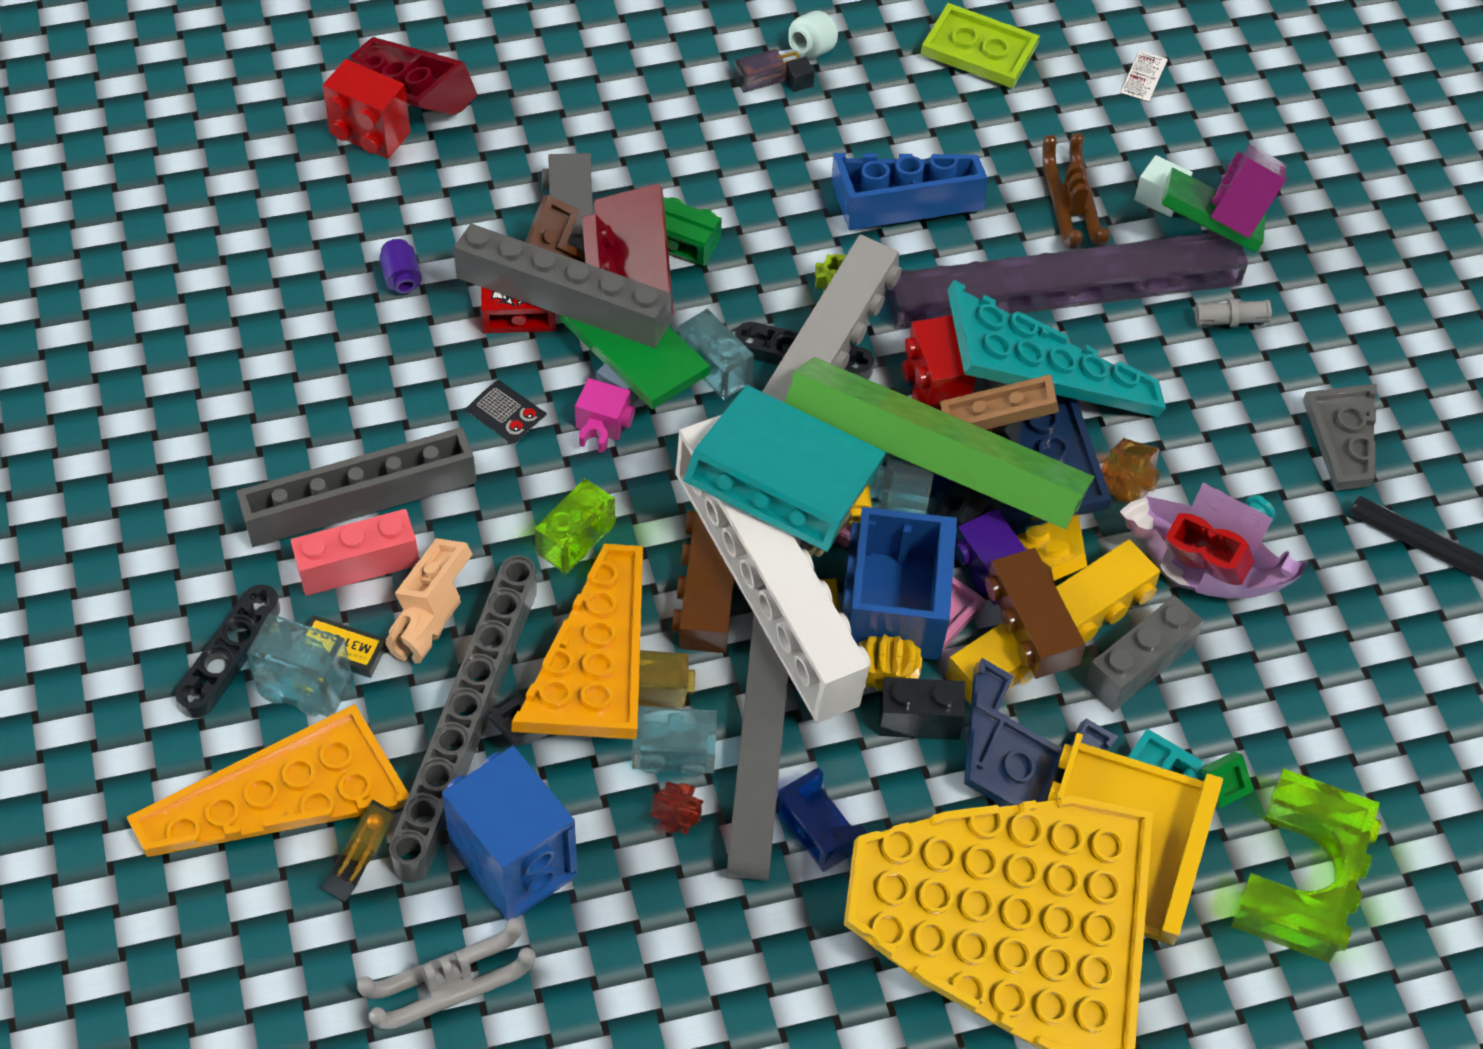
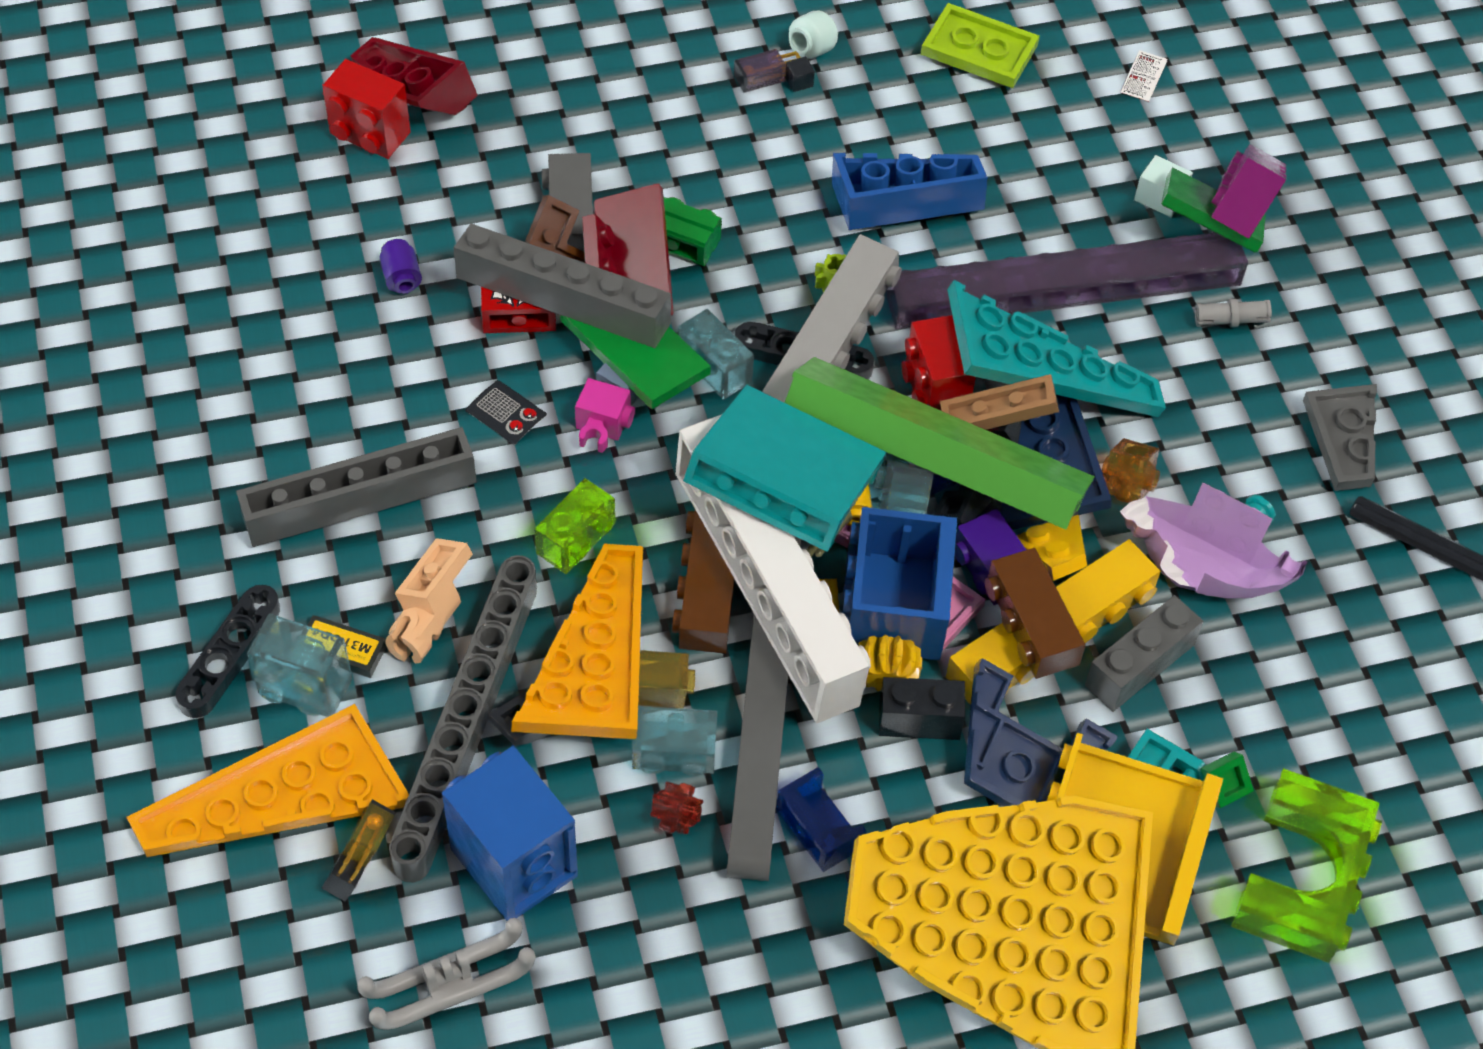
coral brick [290,509,419,596] -> none
reddish brown piece [1042,133,1110,250] -> none
red brick [1165,513,1254,585] -> none

